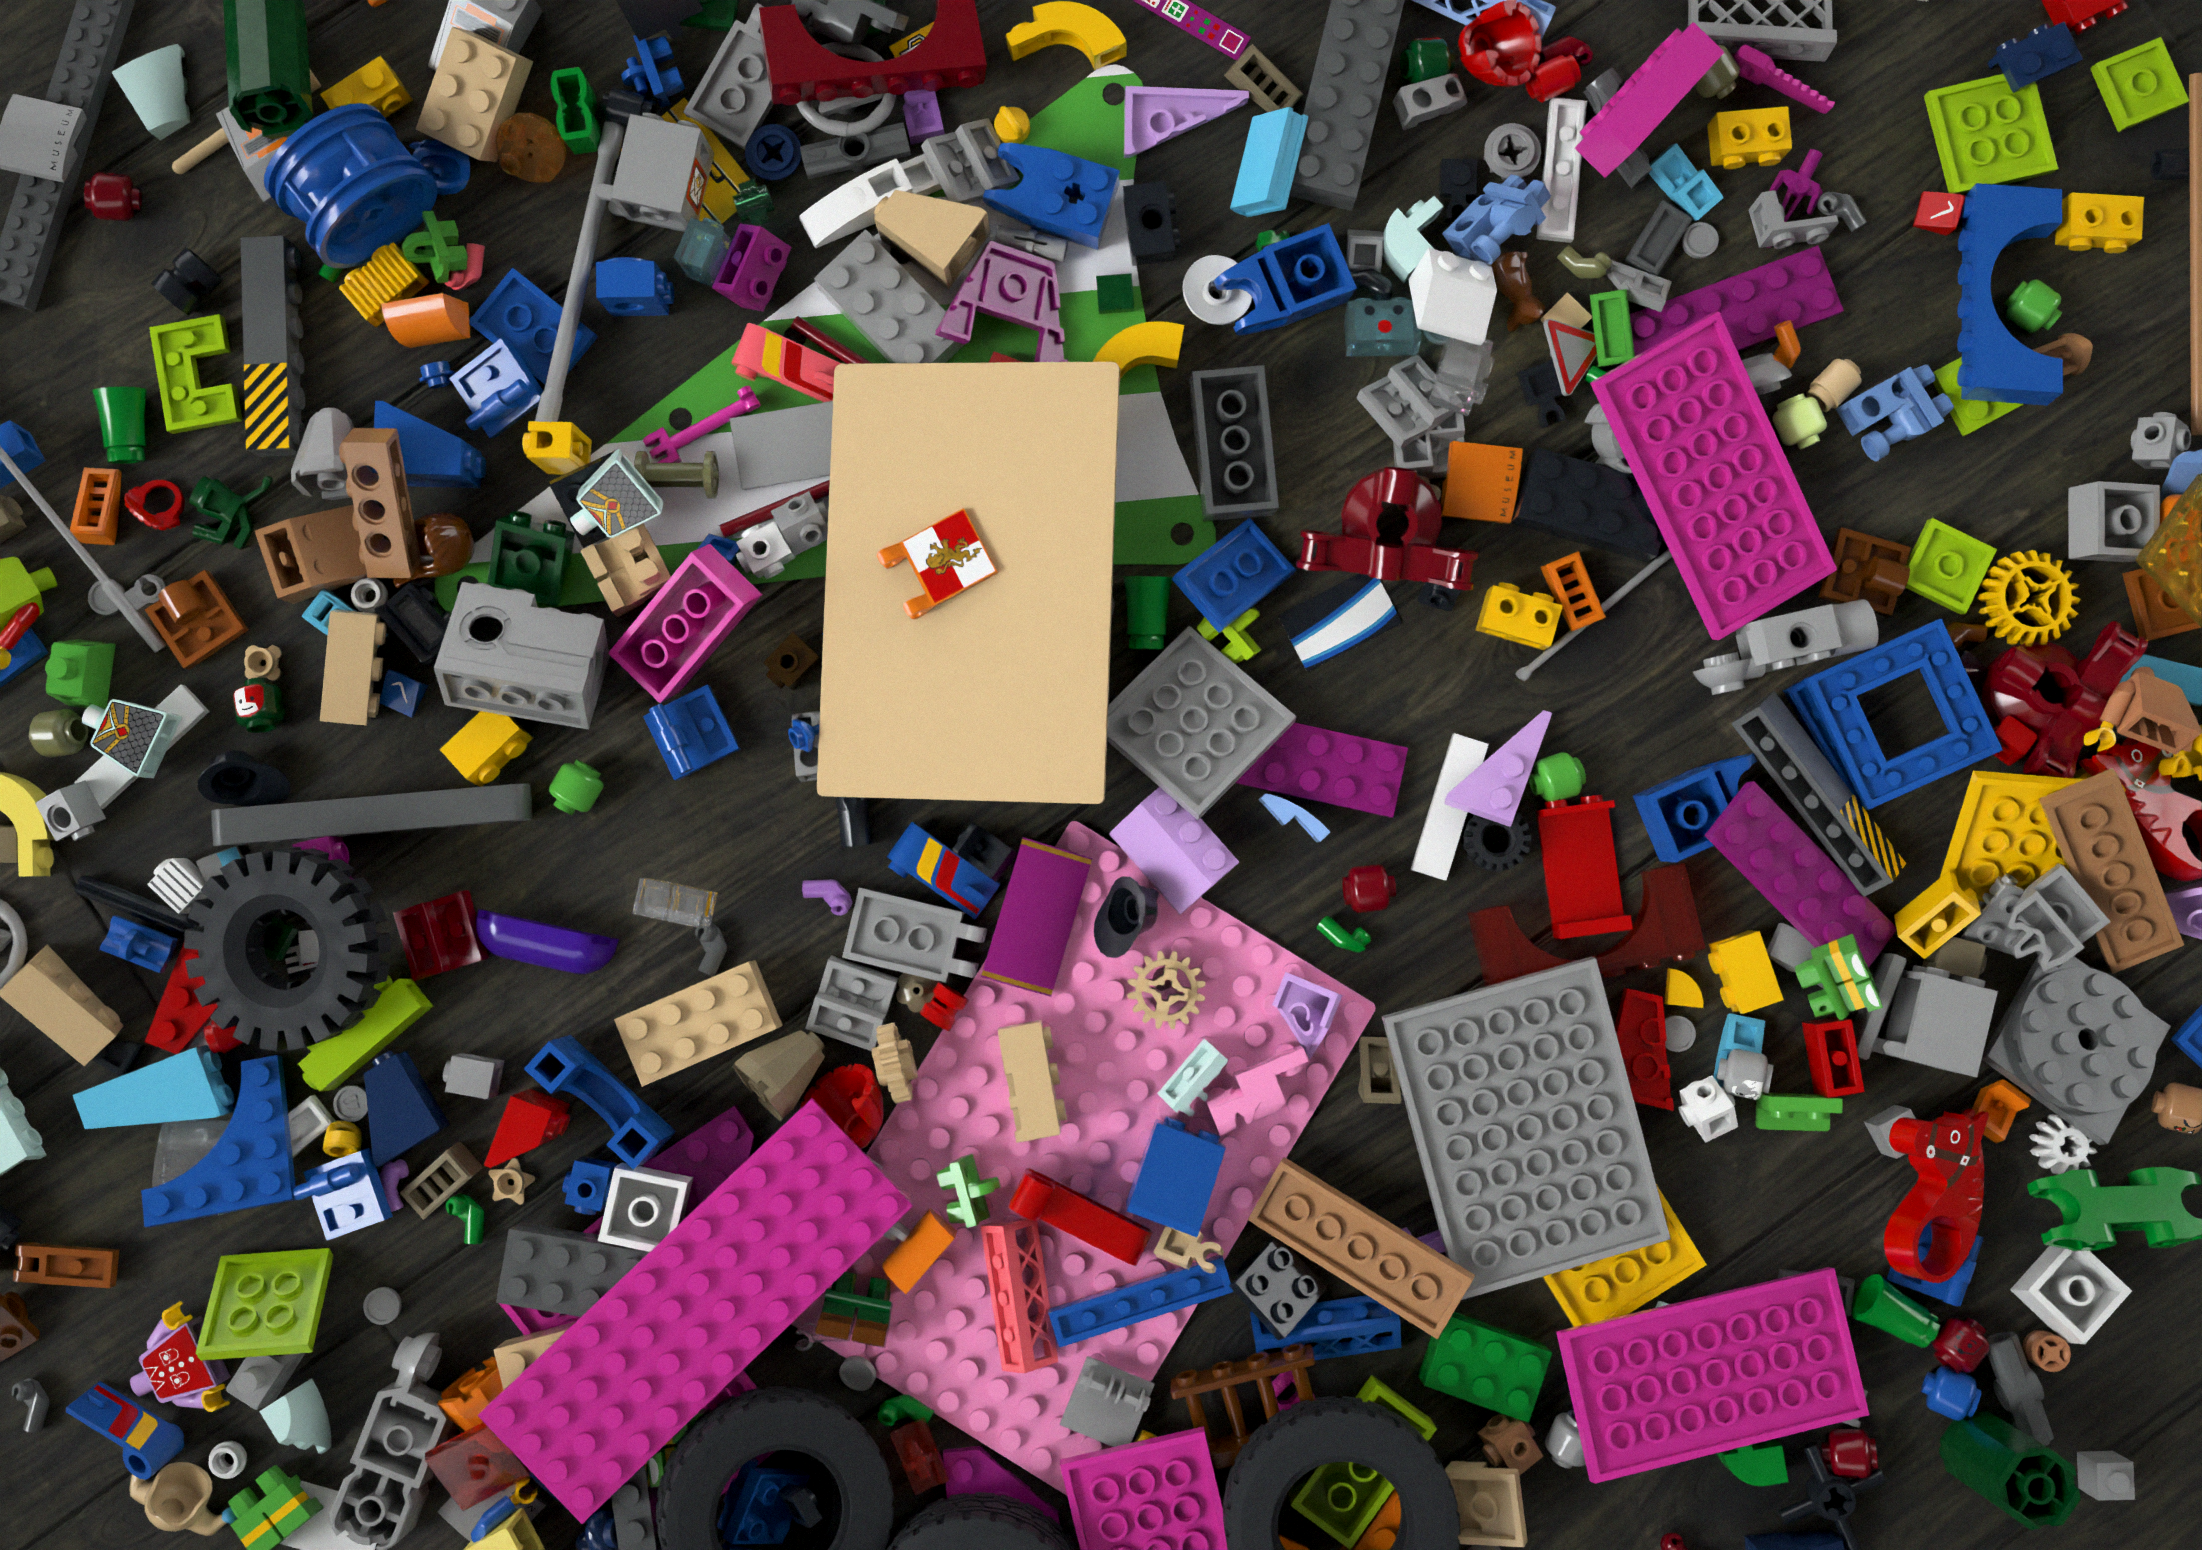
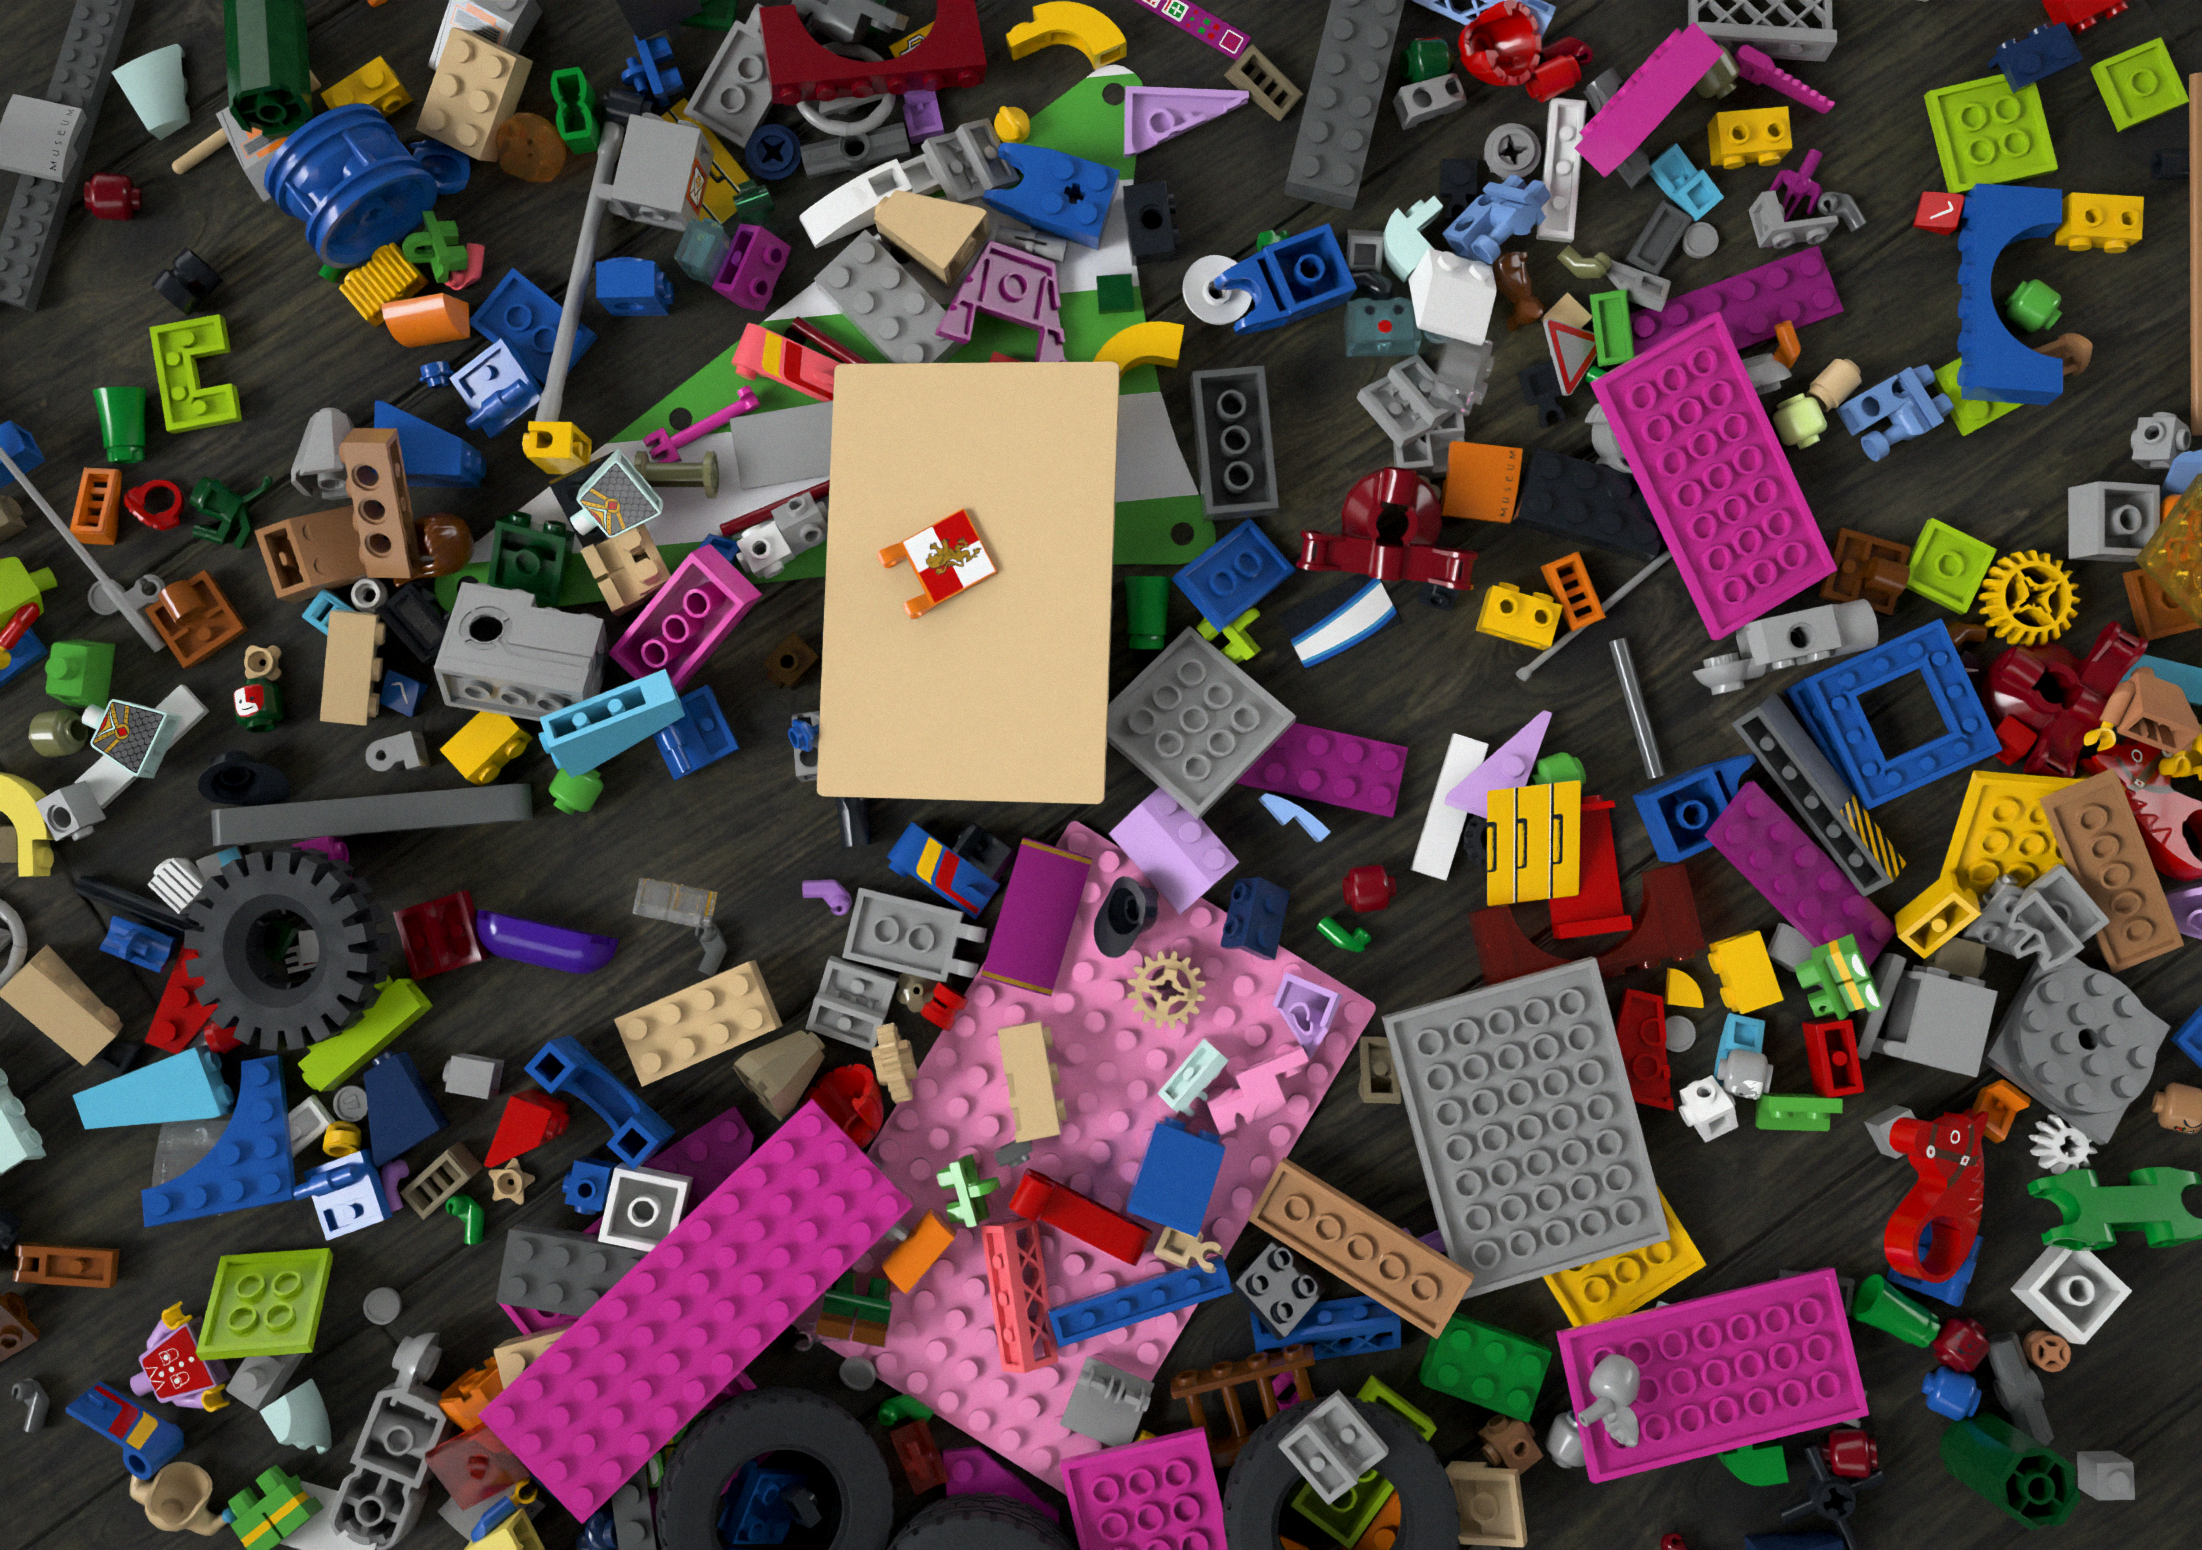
white plate [209,1441,247,1479] -> none
dark grey brick [240,236,306,457] -> none
medium azure piece [1230,107,1309,217] -> none
none -> light grey leg [366,731,431,772]
none -> medium azure slope [539,669,685,778]
none -> dark grey plate [994,1139,1034,1168]
none -> dark blue bracket [1220,877,1290,960]
none -> light grey slope [1278,1389,1389,1505]
none -> yellow sticker [1487,780,1581,906]
none -> light grey piece [1578,1354,1640,1447]
none -> dark grey piece [1609,637,1666,779]

